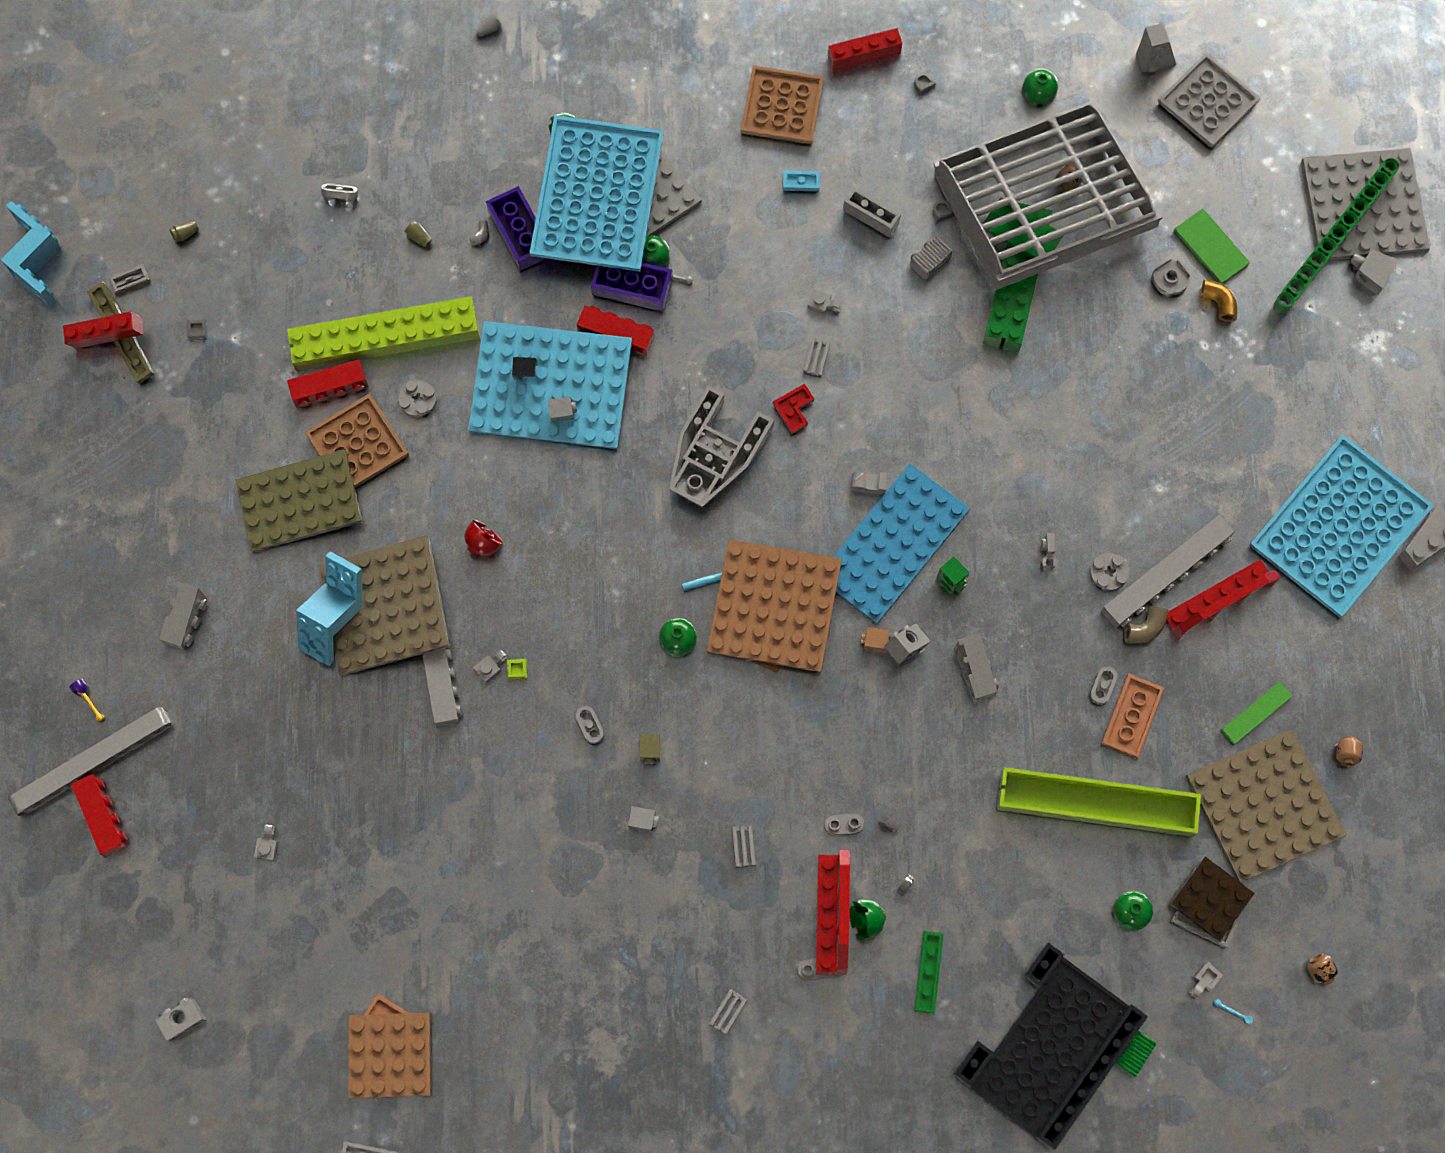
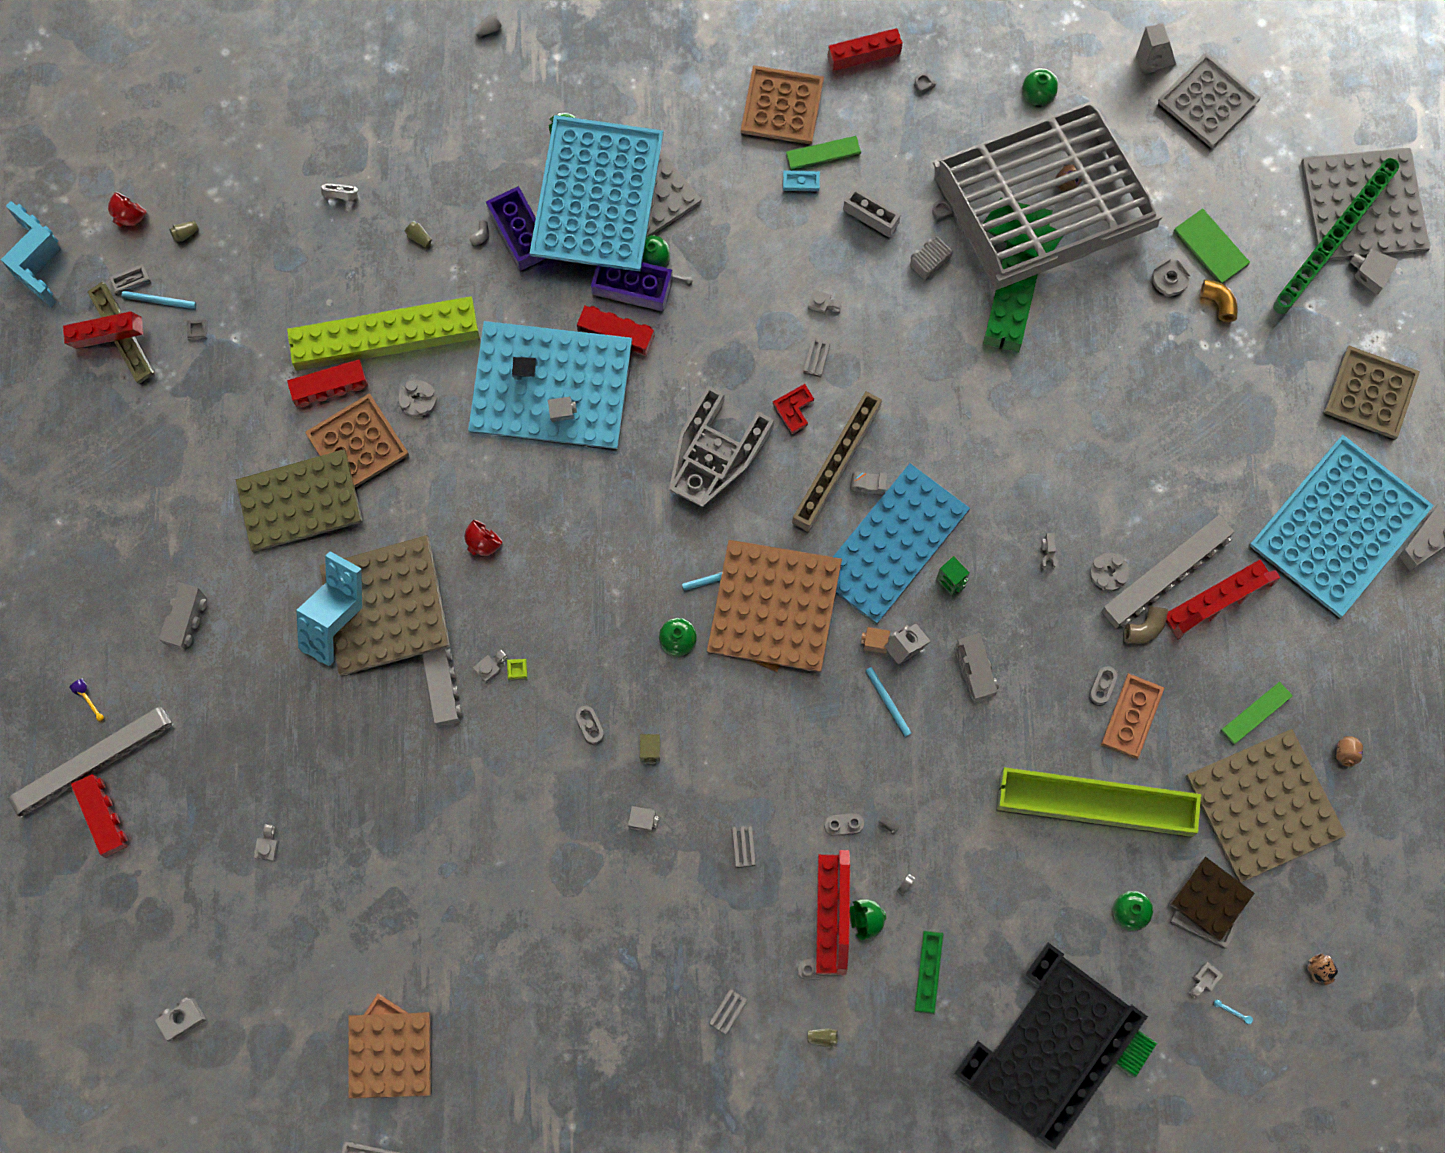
none -> red cylinder [108,192,146,227]
none -> medium azure bar [122,291,196,309]
none -> bright green tile [786,136,861,170]
none -> dark tan brick [792,391,882,532]
none -> olive cone [808,1028,838,1048]
none -> medium azure bar [866,667,911,737]
none -> dark tan plate [1324,345,1420,440]

